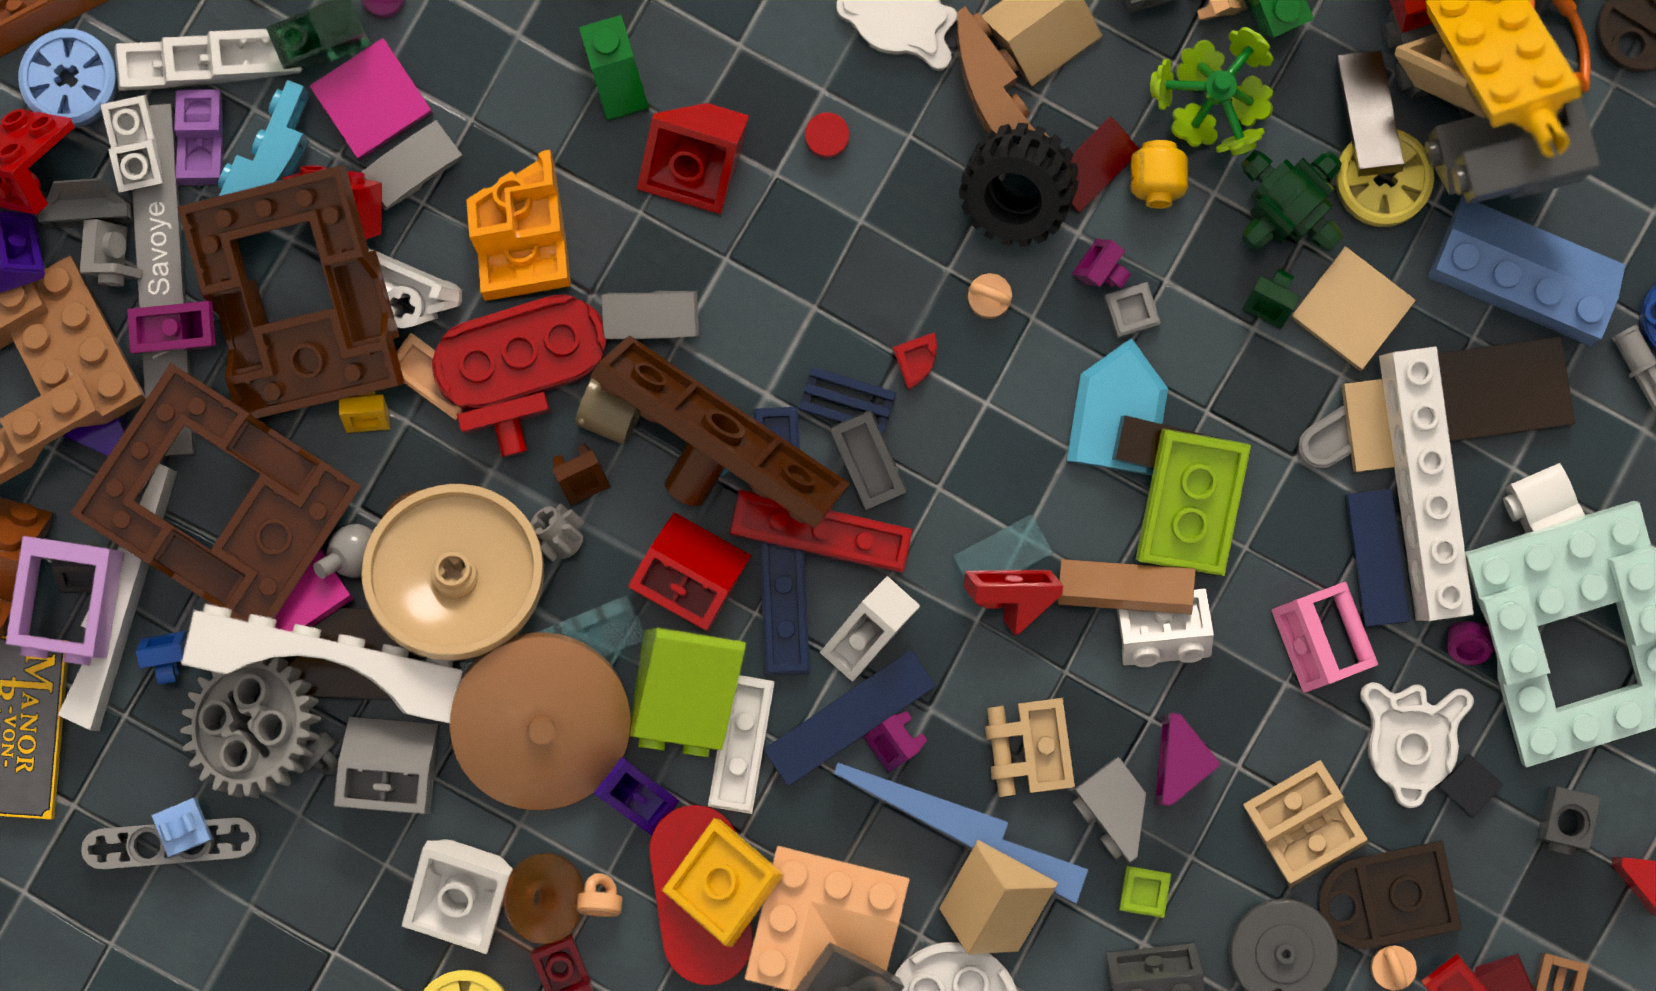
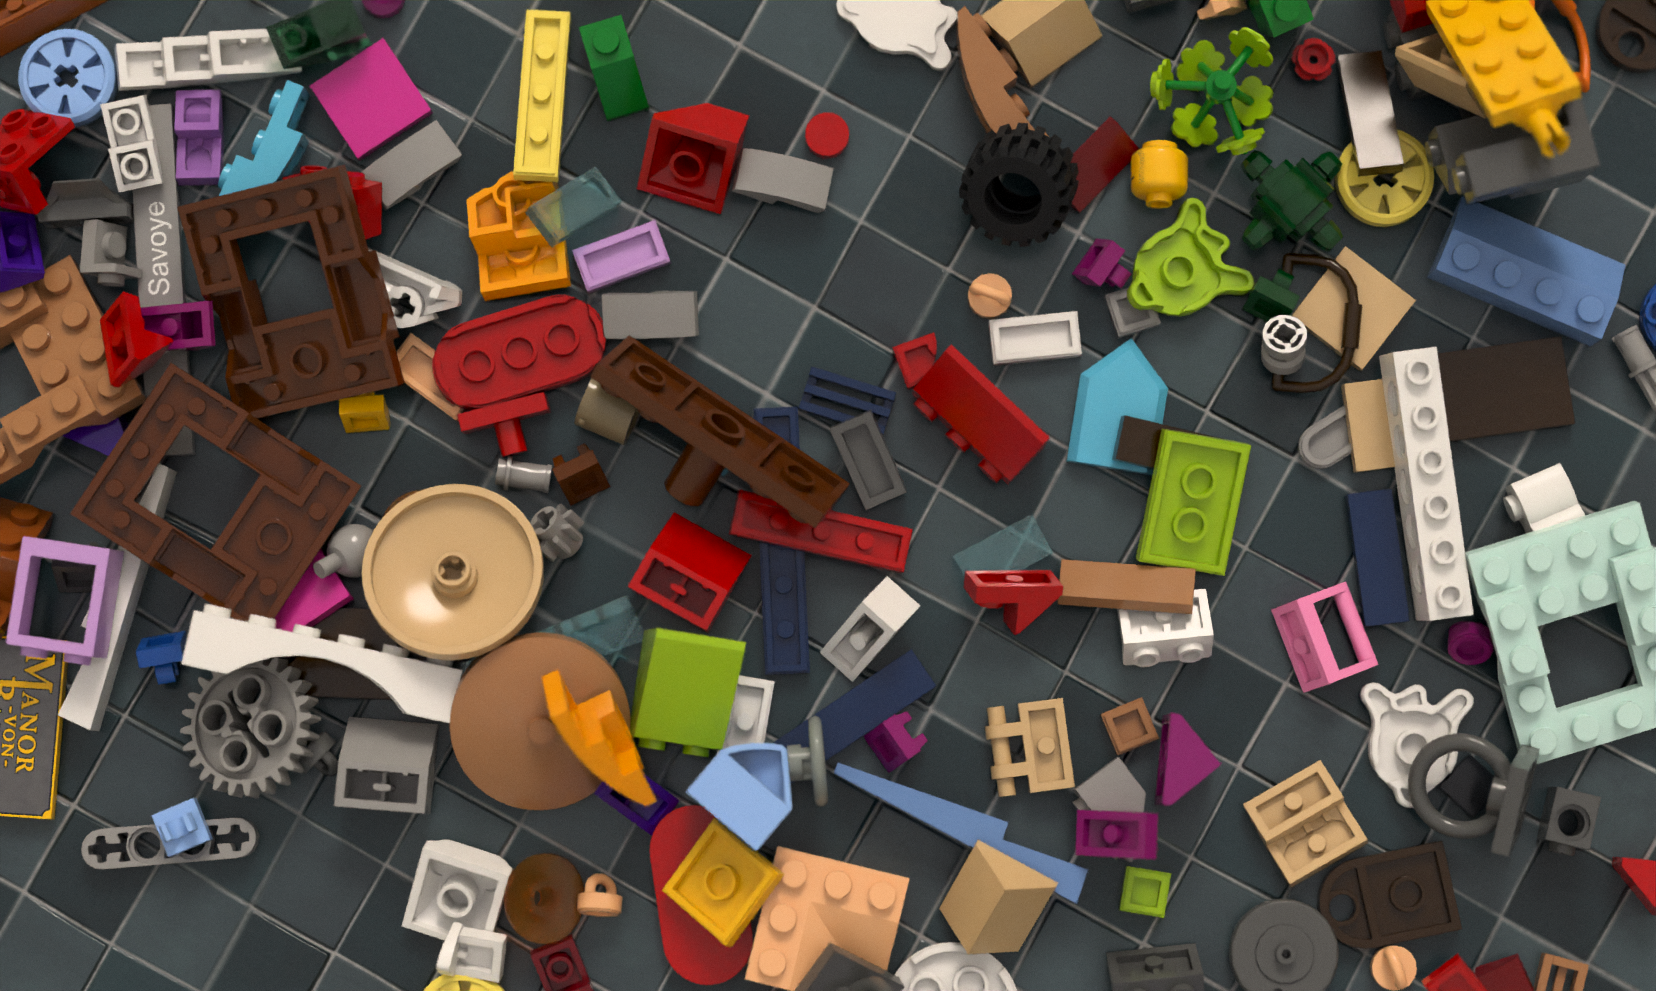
none -> red slope [100,291,174,388]
none -> white tile [436,922,507,983]
none -> light grey pin [495,456,552,493]
none -> light yellow tile [513,10,571,182]
none -> clear light blue tile [525,166,622,247]
none -> light orange slope [542,669,657,806]
none -> lavender tile [572,220,671,294]
none -> light blue piece [686,716,828,851]
none -> light grey slope [732,148,834,213]
none -> red slope [912,344,1050,485]
none -> white tile [988,311,1082,366]
none -> magenta slope [1075,810,1158,859]
none -> medium nougat tile [1100,697,1159,756]
none -> lime tile [1127,198,1254,317]
none -> light grey wheel [1261,315,1307,375]
none -> dark brown piece [1272,253,1362,393]
none -> red plate [1291,38,1335,81]
none -> dark grey tile [1408,733,1540,857]

